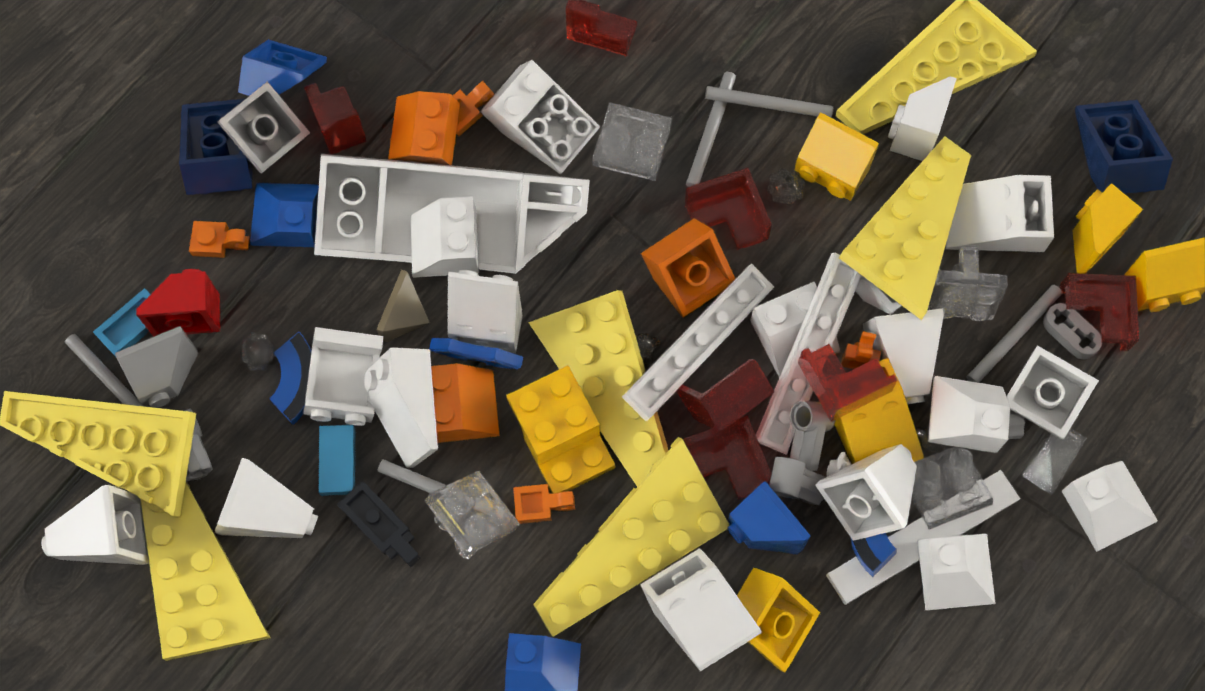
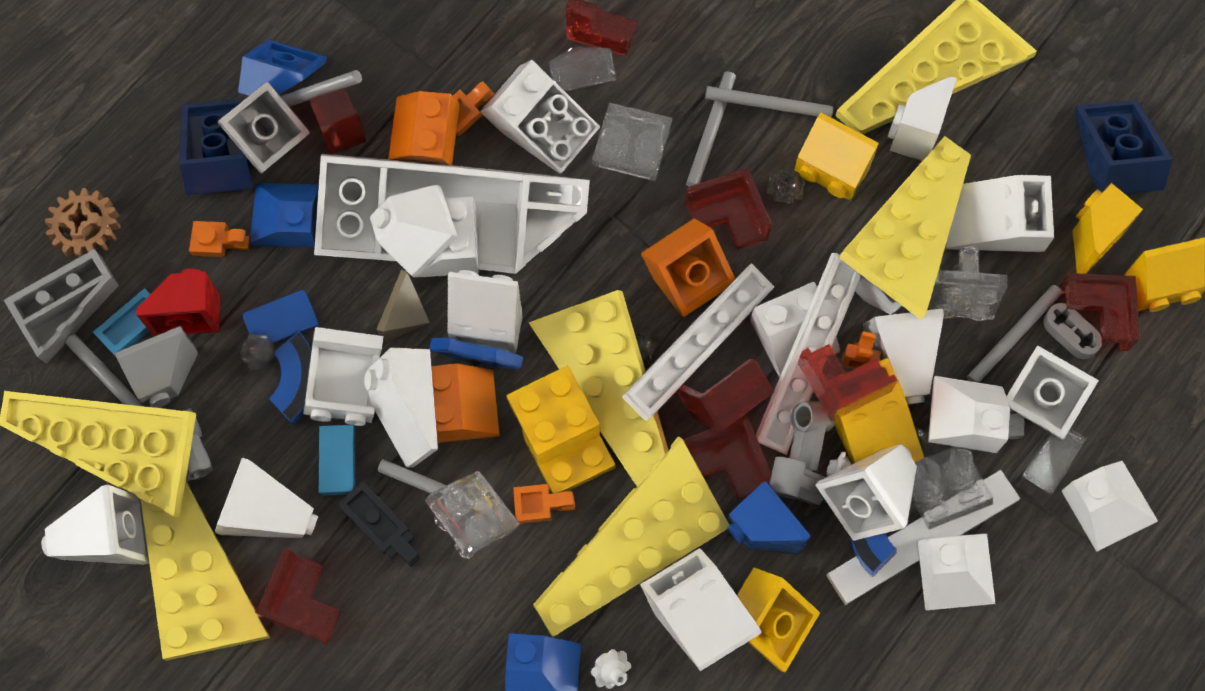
none -> light grey wedge [4,249,119,364]
none -> medium nougat gear [45,188,120,258]
none -> blue slope [242,290,319,351]
none -> clear red panel [255,548,341,645]
none -> light grey bar [280,70,362,107]
none -> white slope [370,185,458,277]
none -> clear slope [548,46,616,91]
none -> white plant [591,649,631,689]

